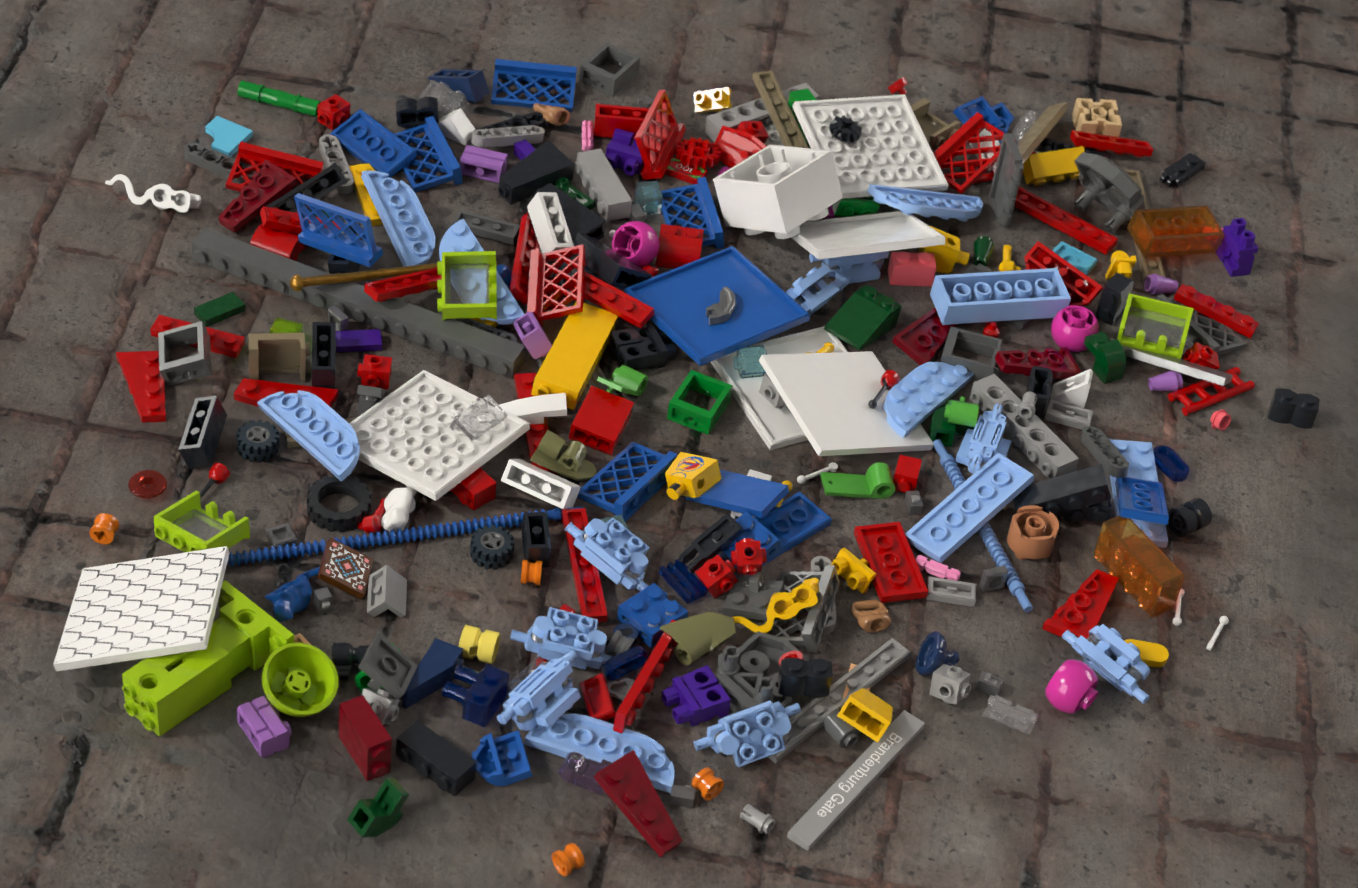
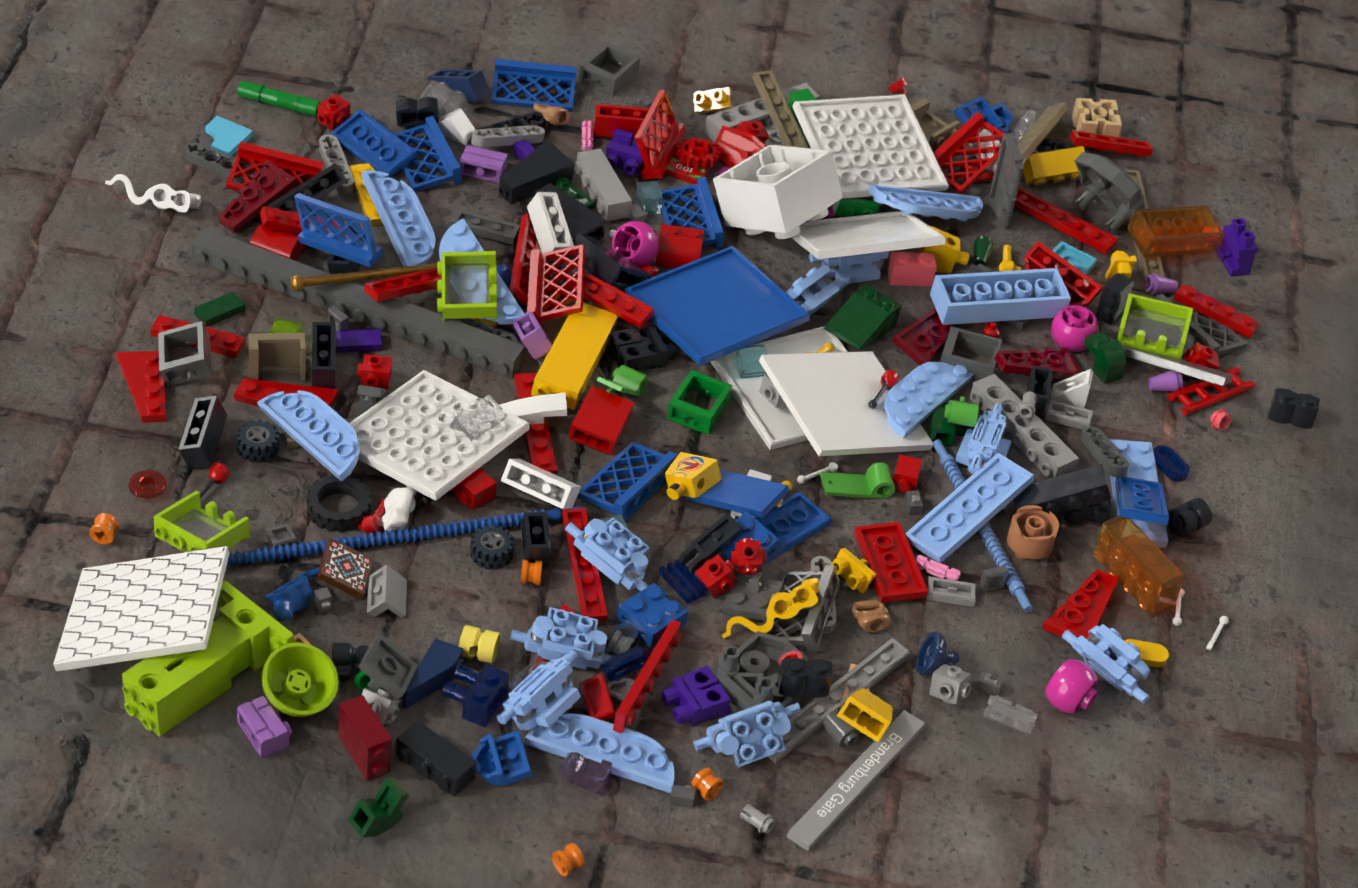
olive panel [530,430,597,481] -> none
dark red wing [594,749,683,858] -> none
olive panel [660,612,736,665] -> none
dark grey piece [706,287,737,325] -> none
black gear [829,115,862,143] -> none
black hinge [1159,153,1206,187] -> none

